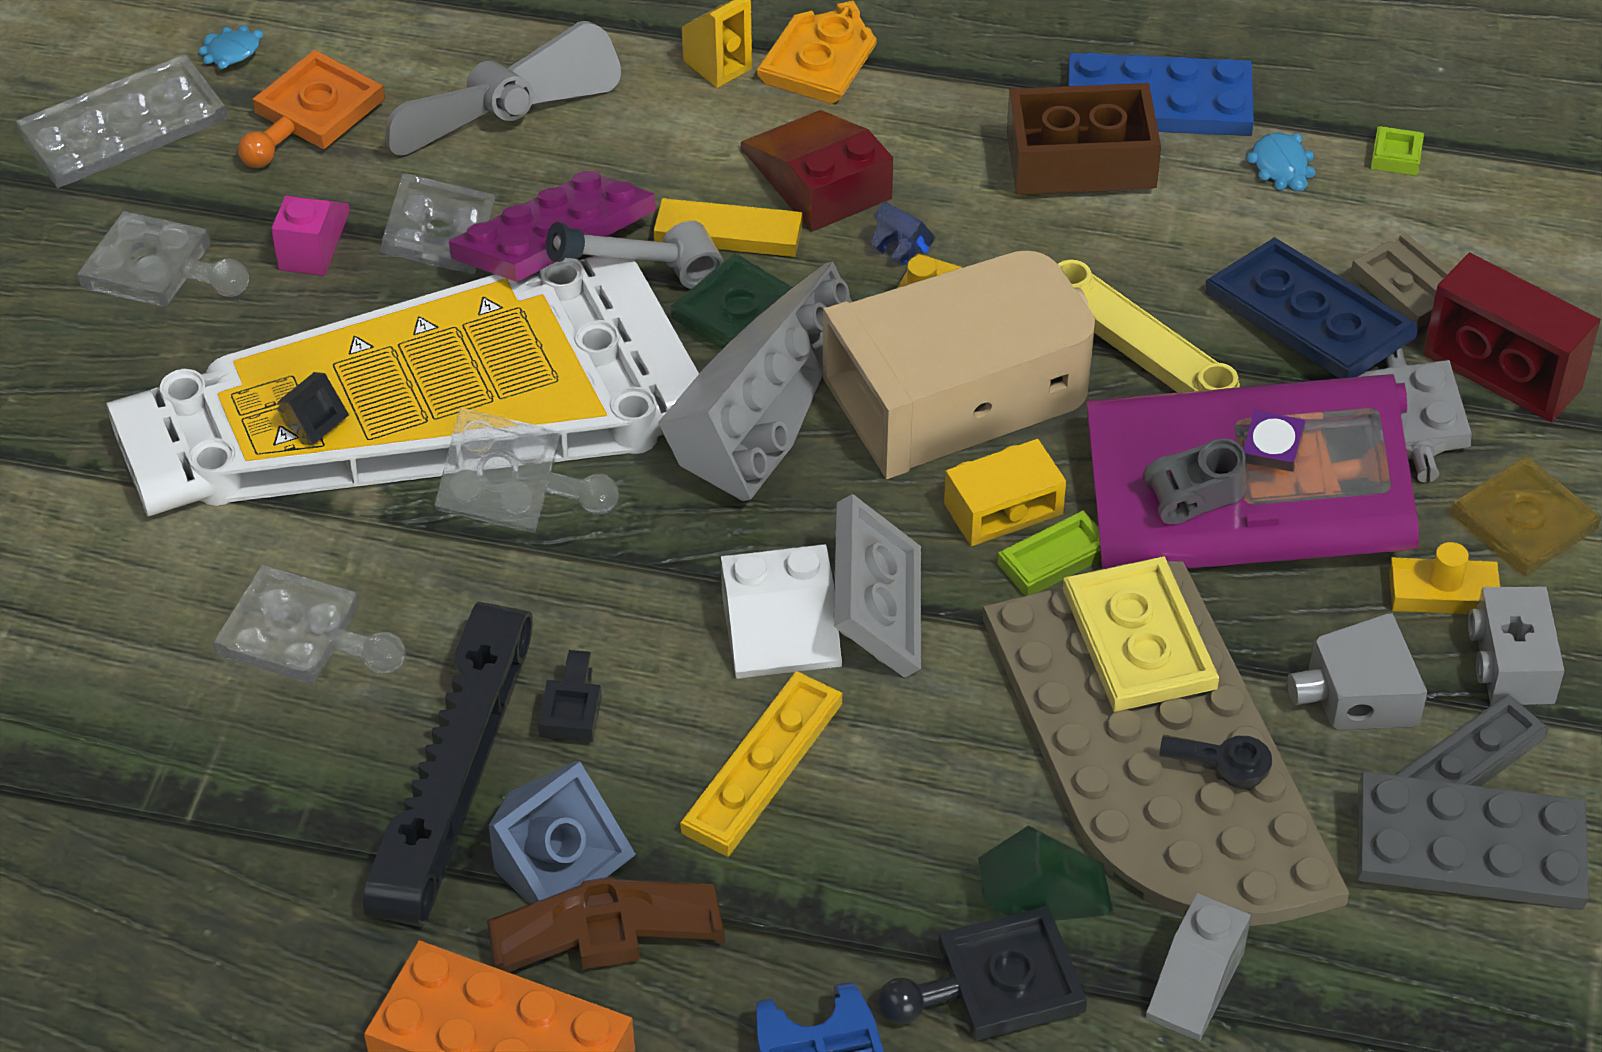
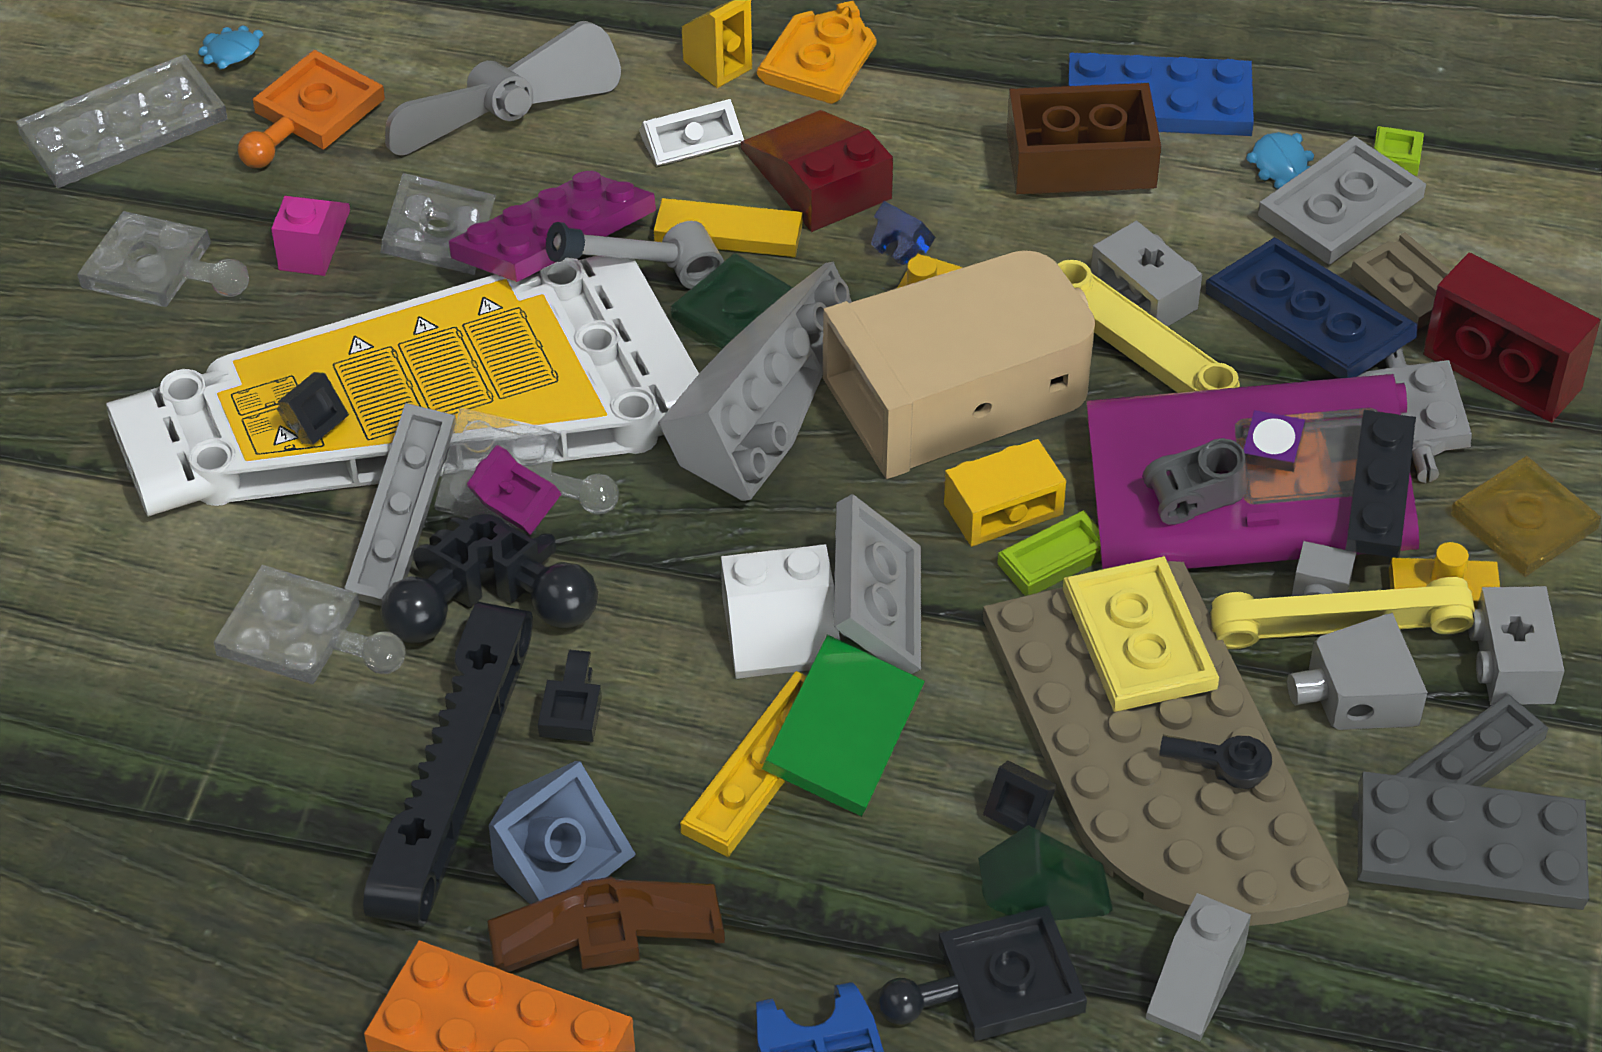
none -> light grey plate [344,403,456,606]
none -> black piece [380,514,599,644]
none -> magenta bracket [467,445,562,535]
none -> white slope [639,99,744,167]
none -> green tile [762,634,925,817]
none -> black tile [983,761,1057,839]
none -> light grey brick [1091,220,1202,327]
none -> light yellow piece [1210,577,1475,649]
none -> light grey plate [1258,136,1426,265]
none -> light grey plate [1292,541,1356,596]
none -> black plate [1345,410,1416,558]

